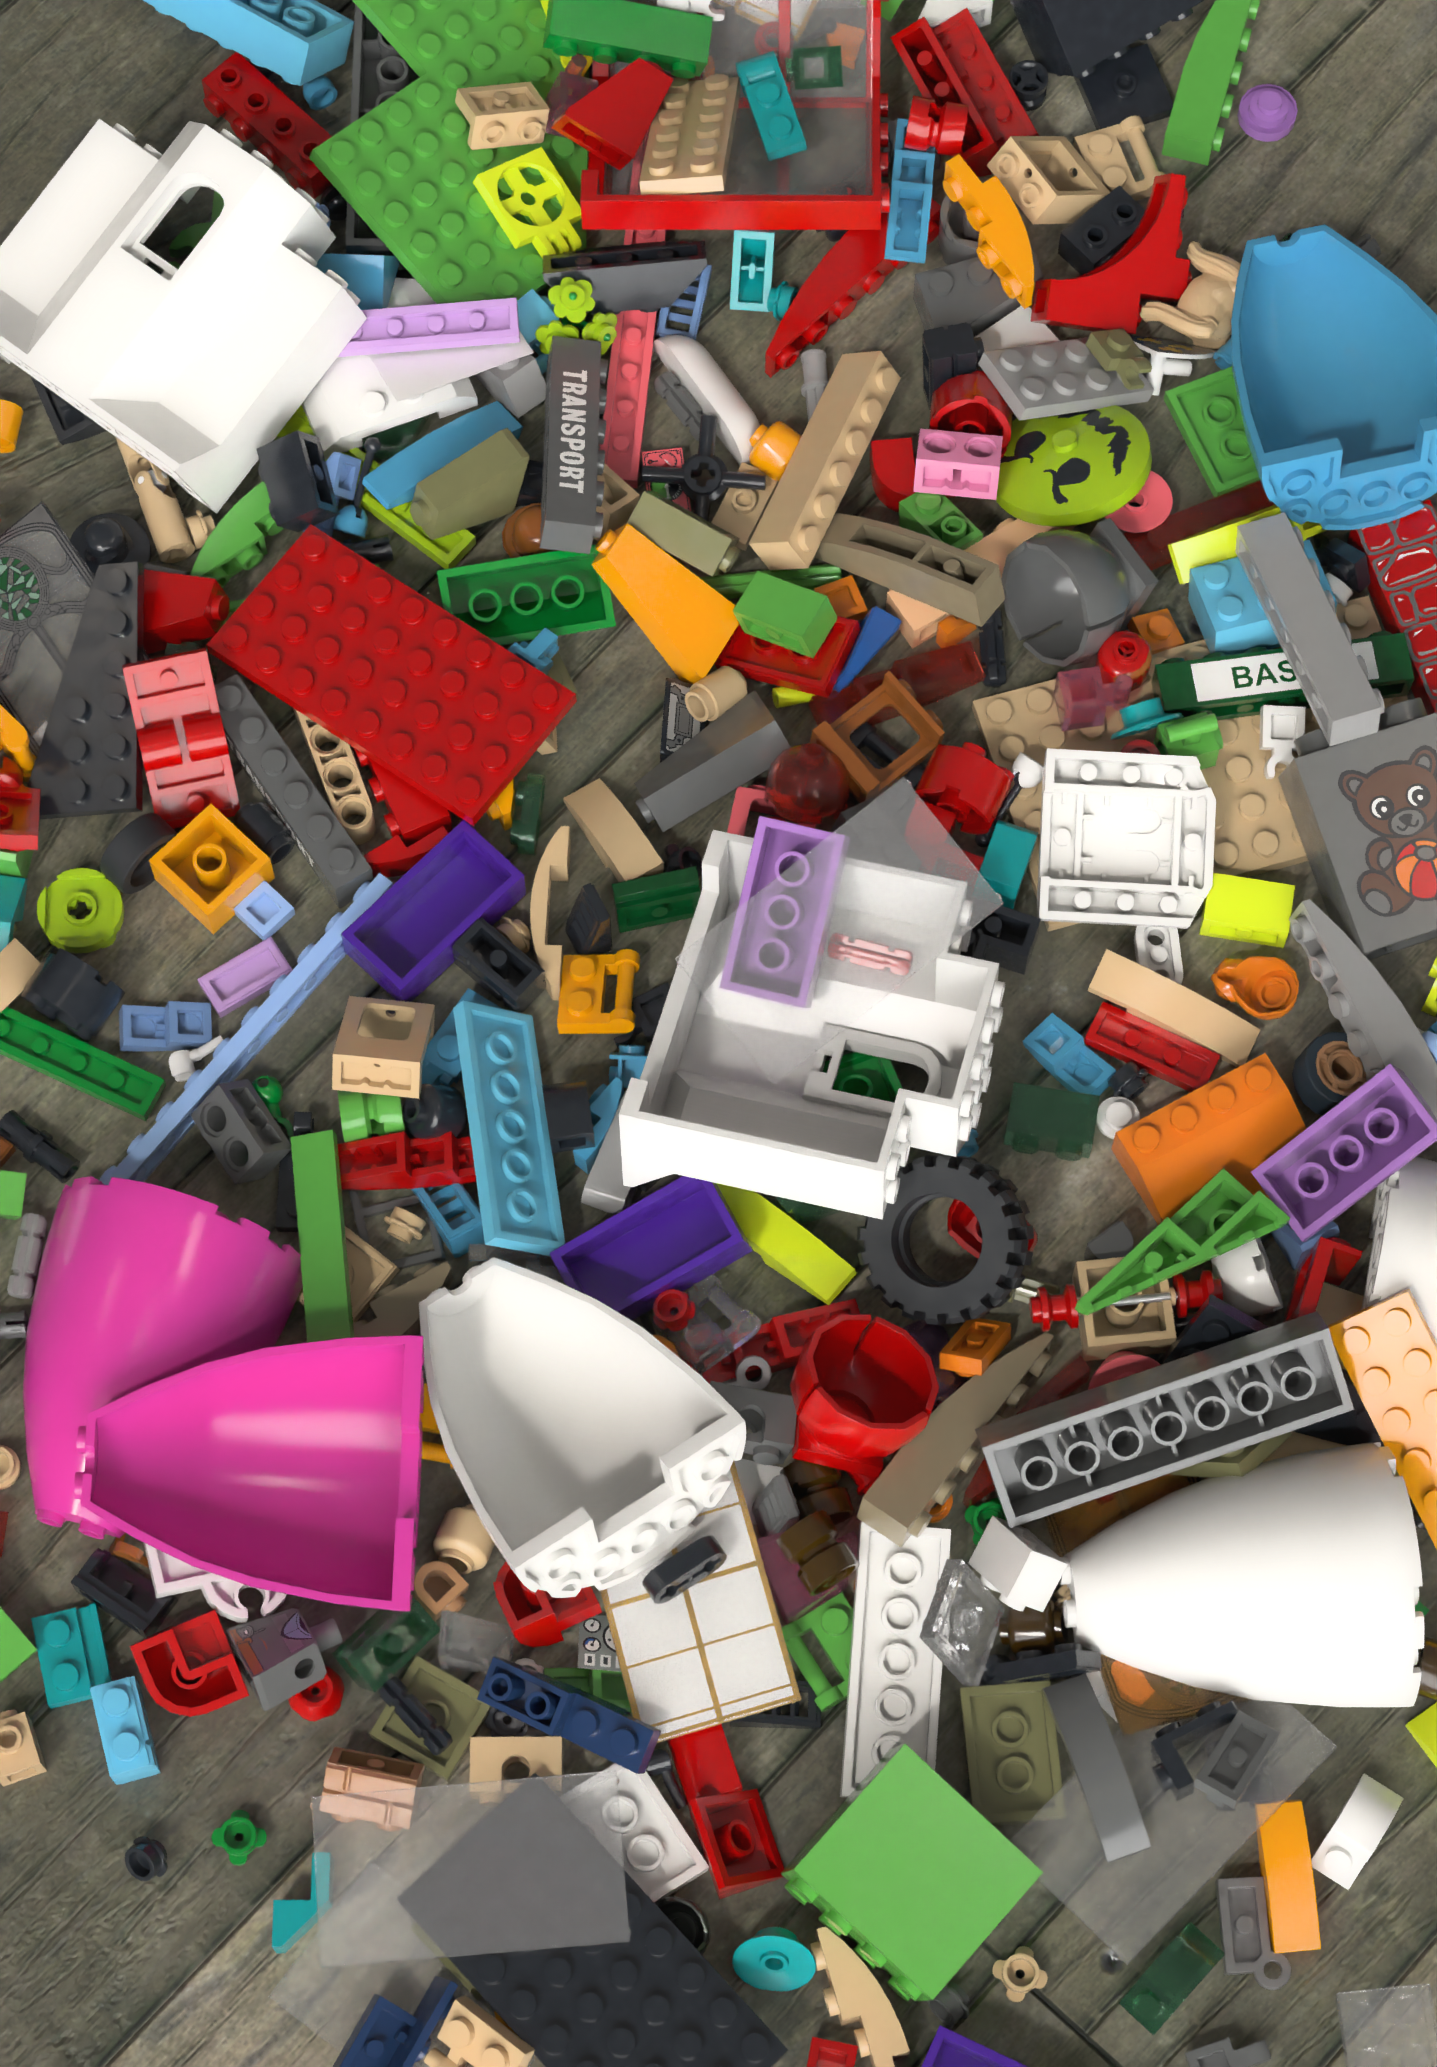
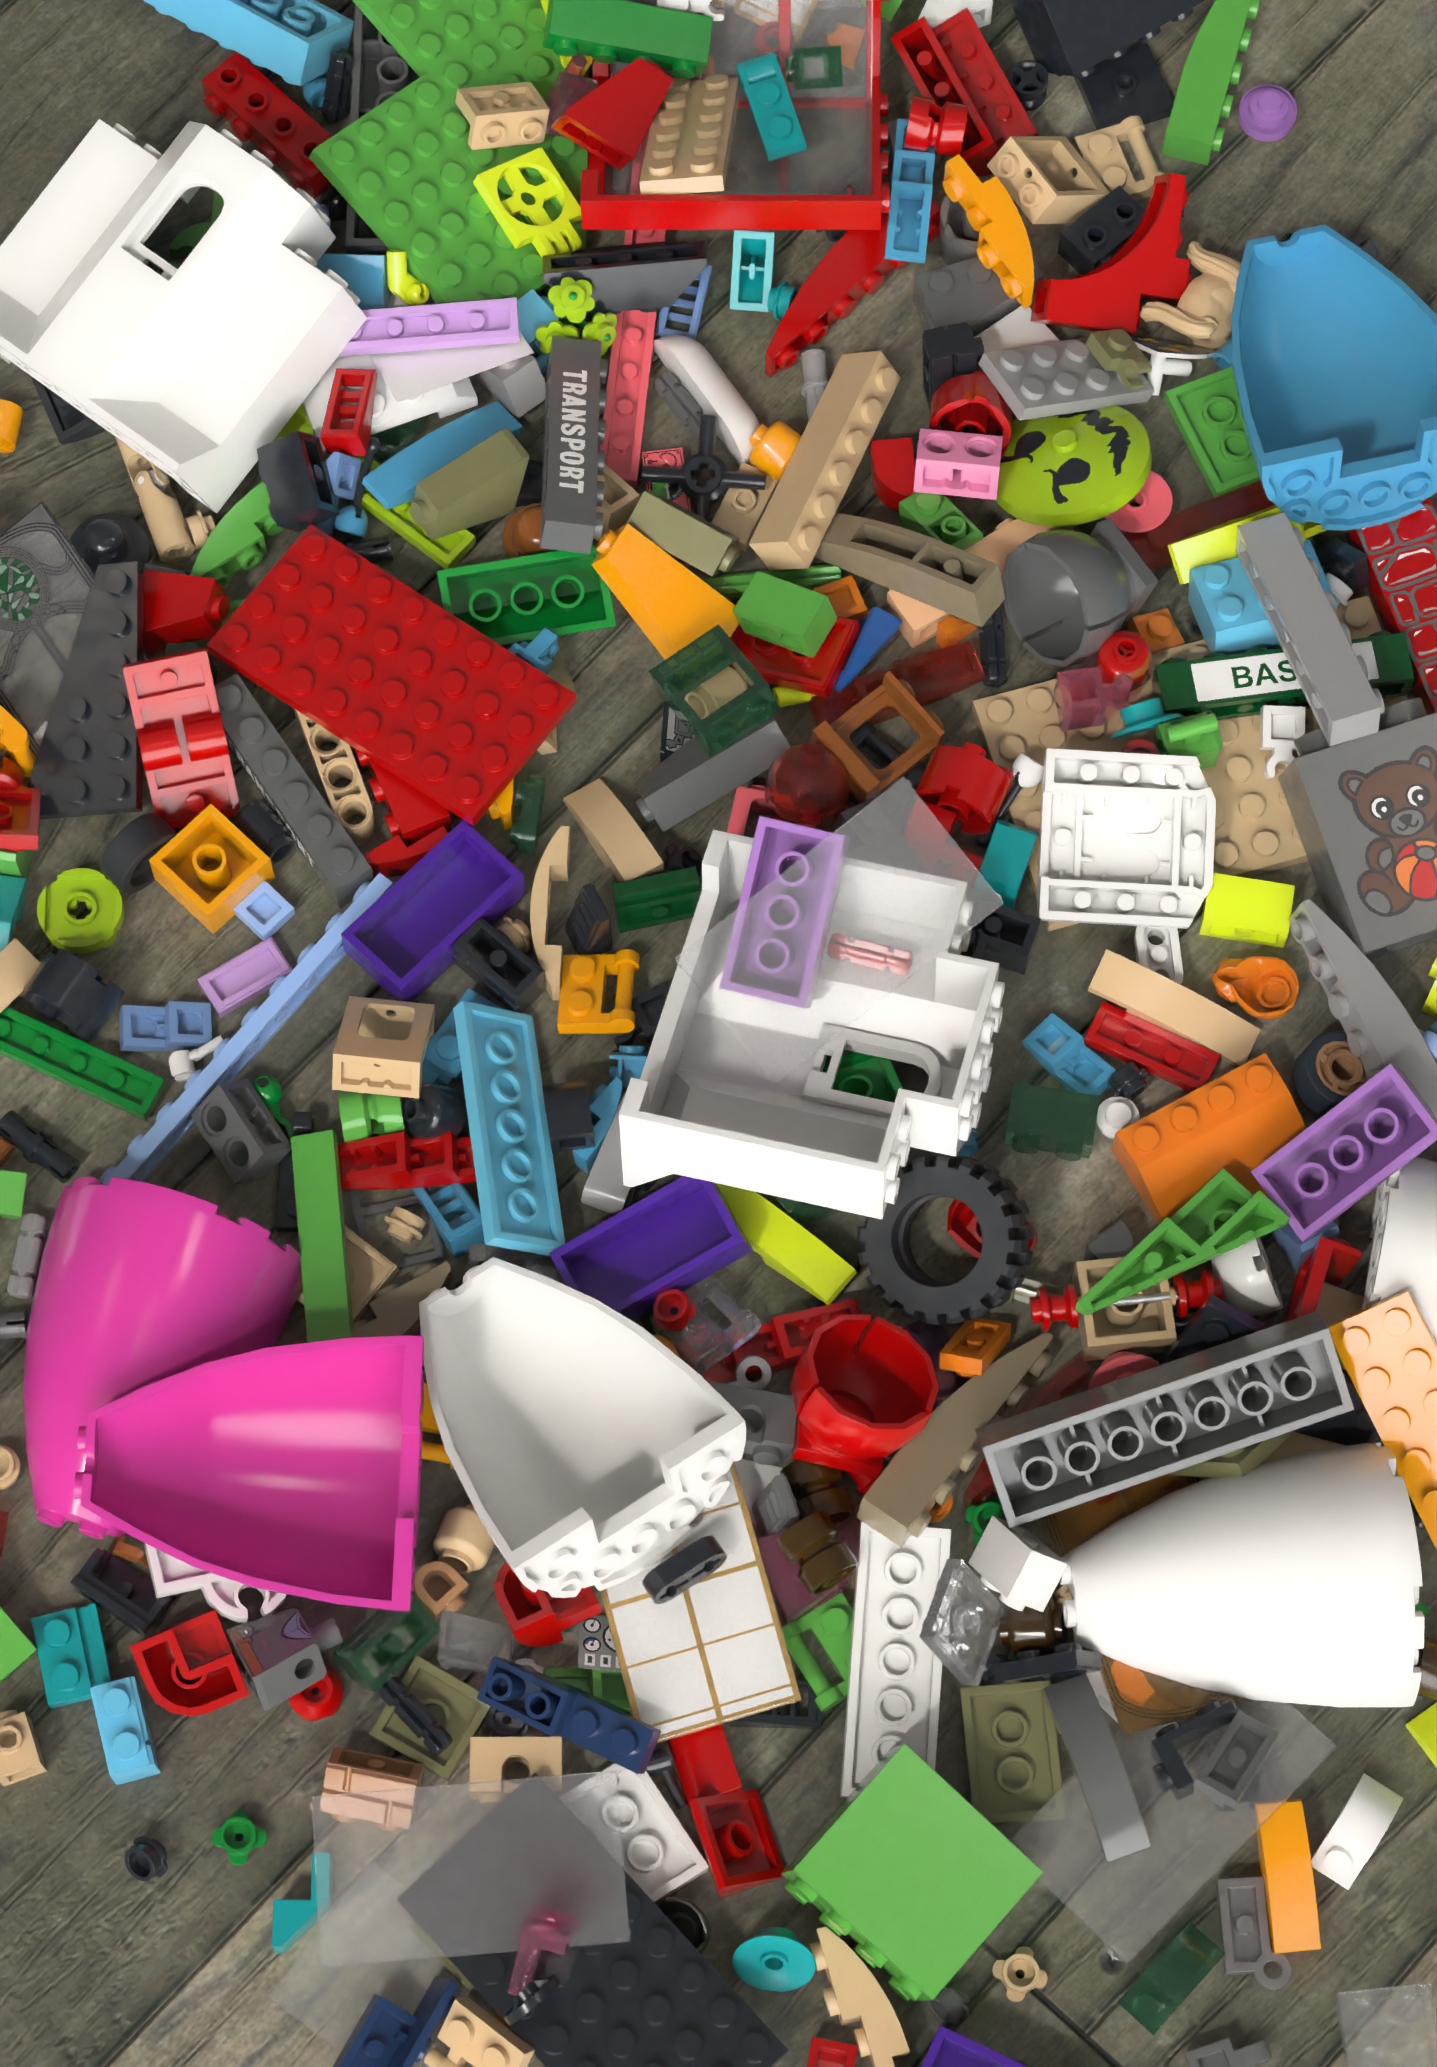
none -> red slope [320,368,378,456]
none -> black axle [322,48,354,122]
none -> neon yellow arm [386,250,430,306]
none -> clear pink piece [503,1906,580,2025]
none -> clear green window [649,624,780,757]

